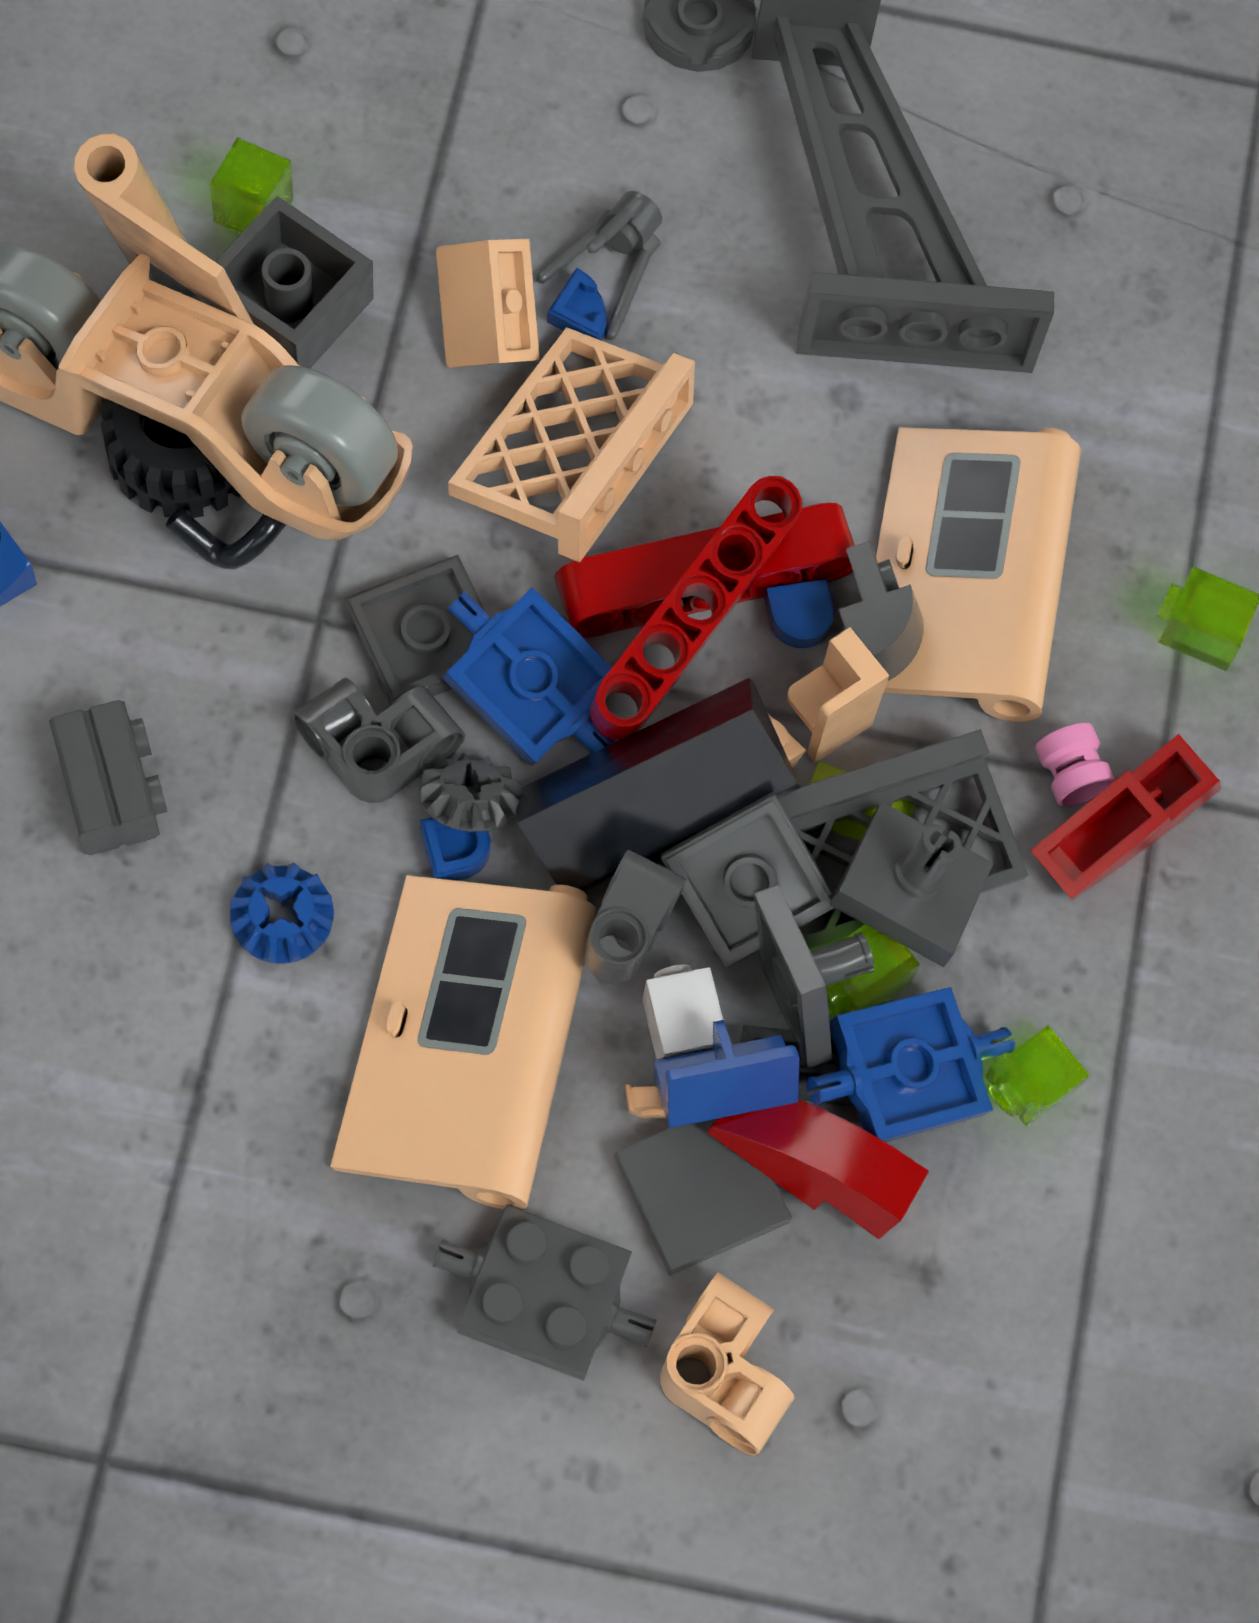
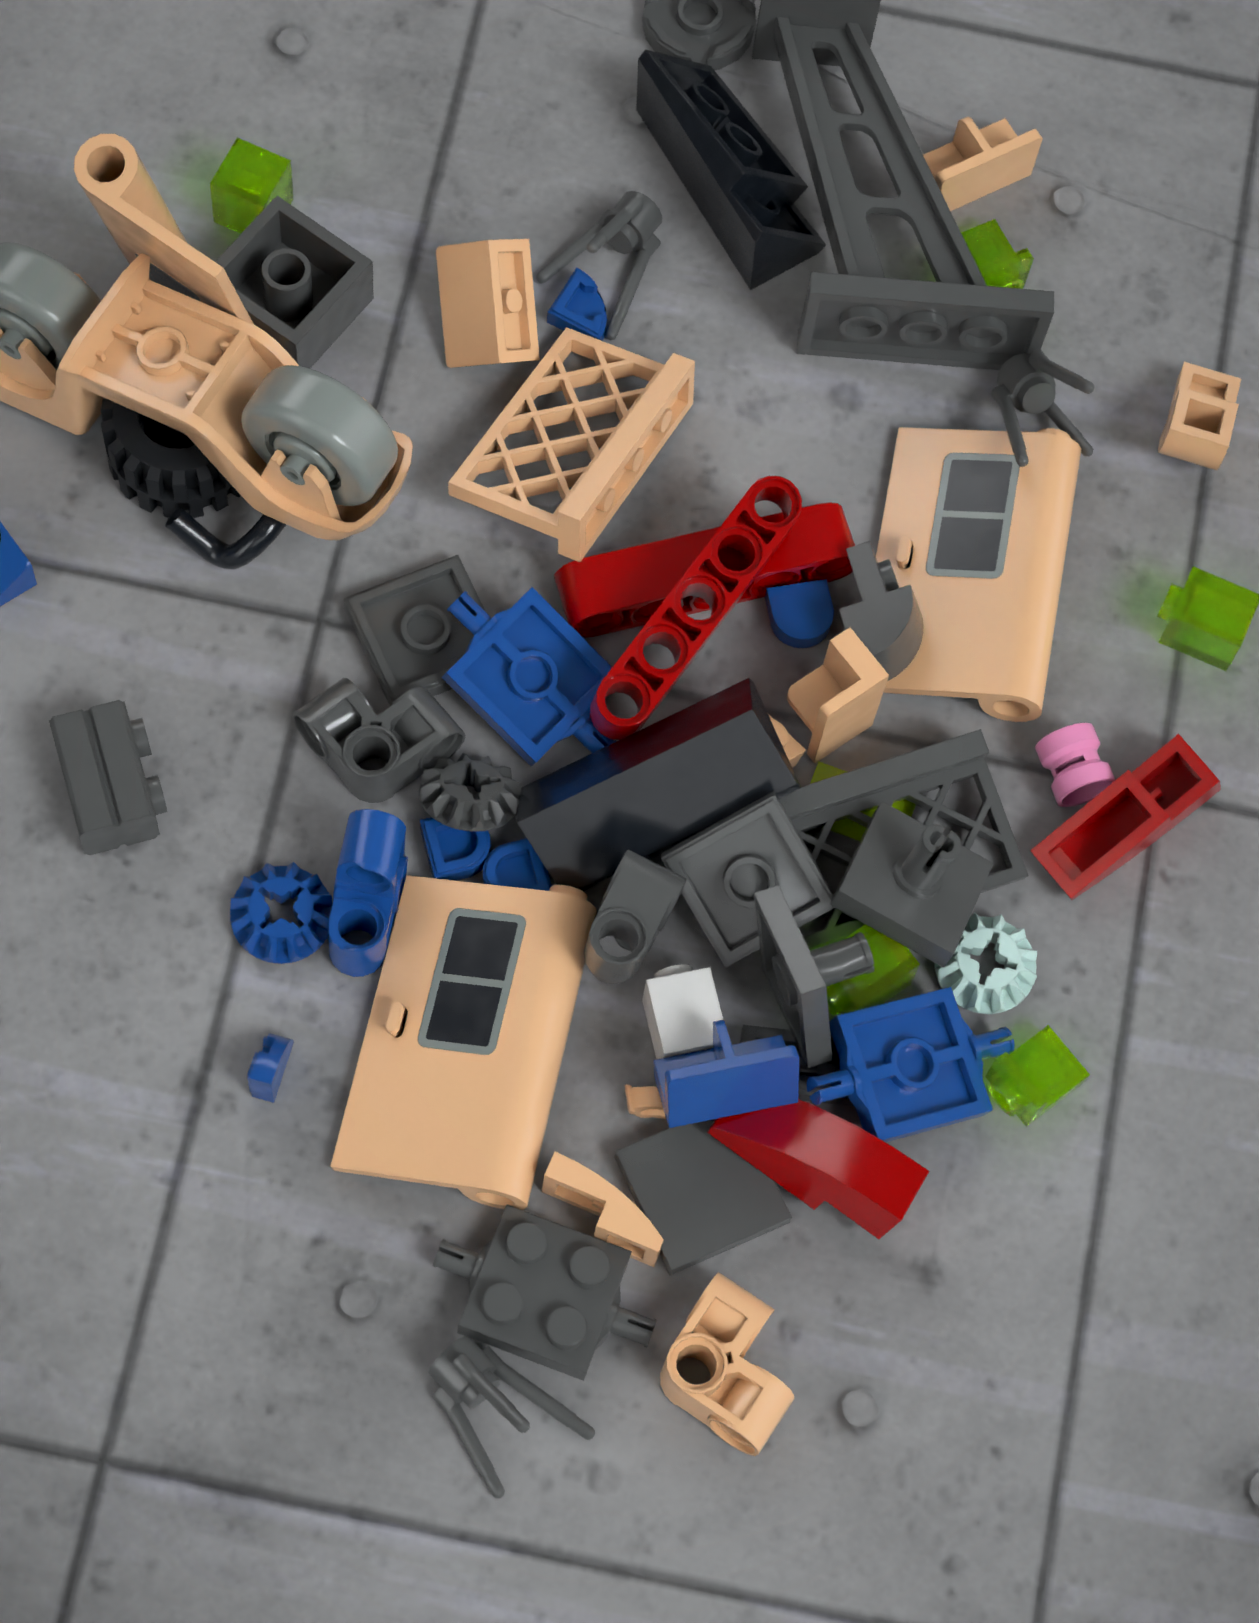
none -> blue tile [247,1033,294,1103]
none -> blue piece [328,809,408,977]
none -> dark grey plant [428,1335,595,1499]
none -> blue tile [482,838,552,891]
none -> light nougat slope [542,1151,664,1267]
none -> black slope [636,49,826,290]
none -> light nougat panel [923,116,1043,211]
none -> light aqua gear [935,913,1037,1014]
none -> clear neon green bracket [961,219,1034,289]
none -> dark grey plant [991,349,1094,467]
none -> light nougat brick [1158,361,1241,470]

